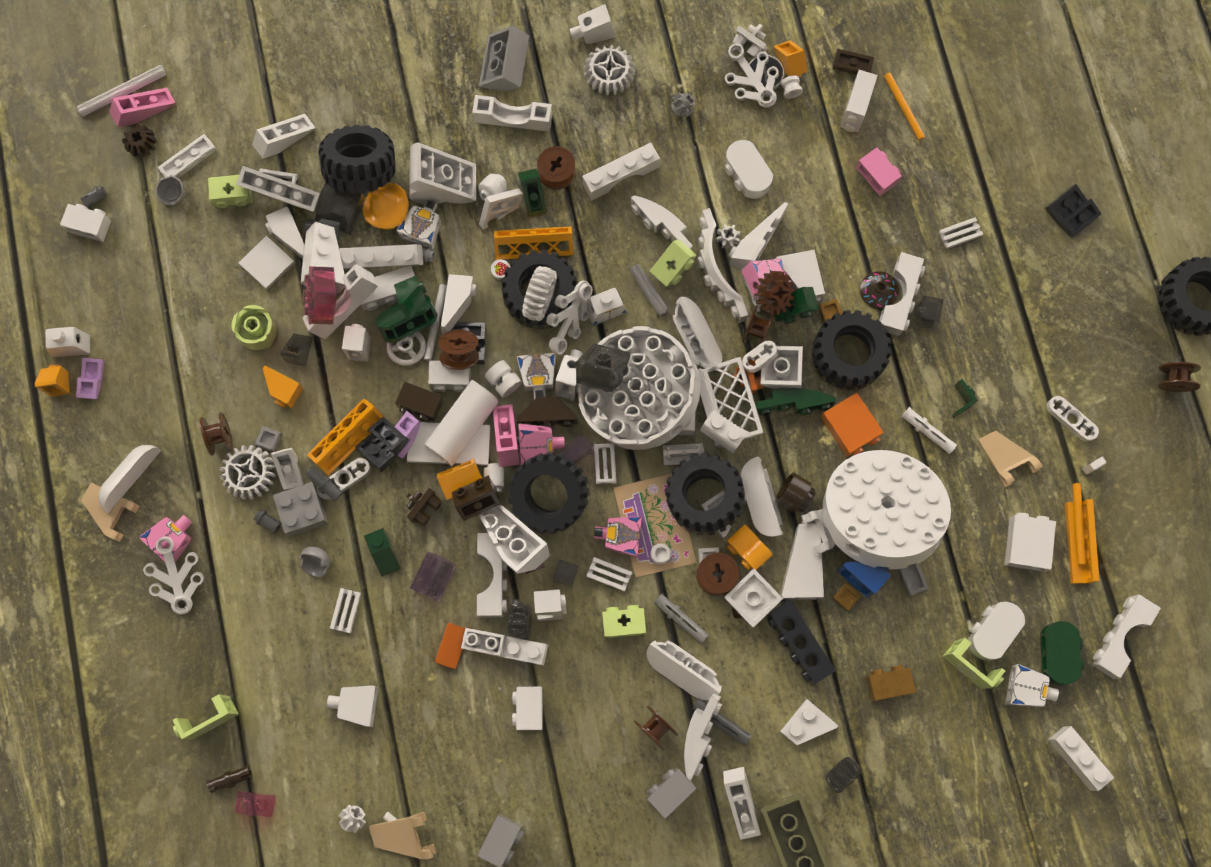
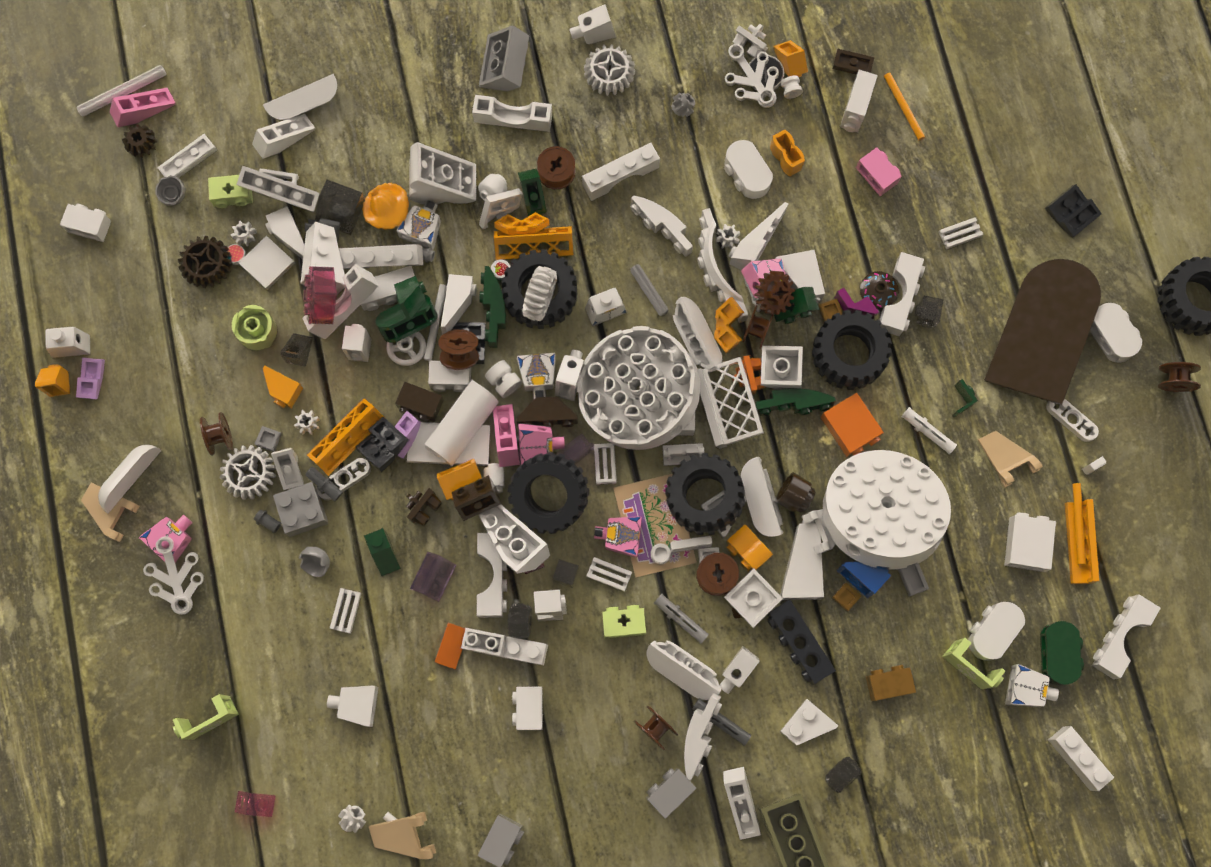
dark grey pin [80,185,107,208] -> none
dark brown pin [207,765,253,793] -> none
black tyre [318,125,396,194] -> none
white plant [546,281,592,355] -> none
clear smoke slope [576,344,630,392] -> none
yellowish green brick [650,240,697,287] -> none
white brick [700,410,747,453] -> none
white beam [742,341,778,373] -> none
none -> dark brown gear [178,236,233,289]
none -> coral tile [226,244,246,265]
none -> white gear [231,221,257,246]
none -> white brick [263,74,337,120]
none -> white gear [294,410,320,435]
none -> dark green slope [479,266,507,348]
none -> light orange tile [494,212,550,235]
none -> white tile [670,536,712,553]
none -> light orange tile [714,297,744,353]
none -> white torso [720,646,760,694]
none -> light orange brick [770,130,805,176]
none -> magenta slope [834,288,879,319]
none -> dark brown piece [984,259,1101,405]
none -> white brick [1090,303,1142,363]

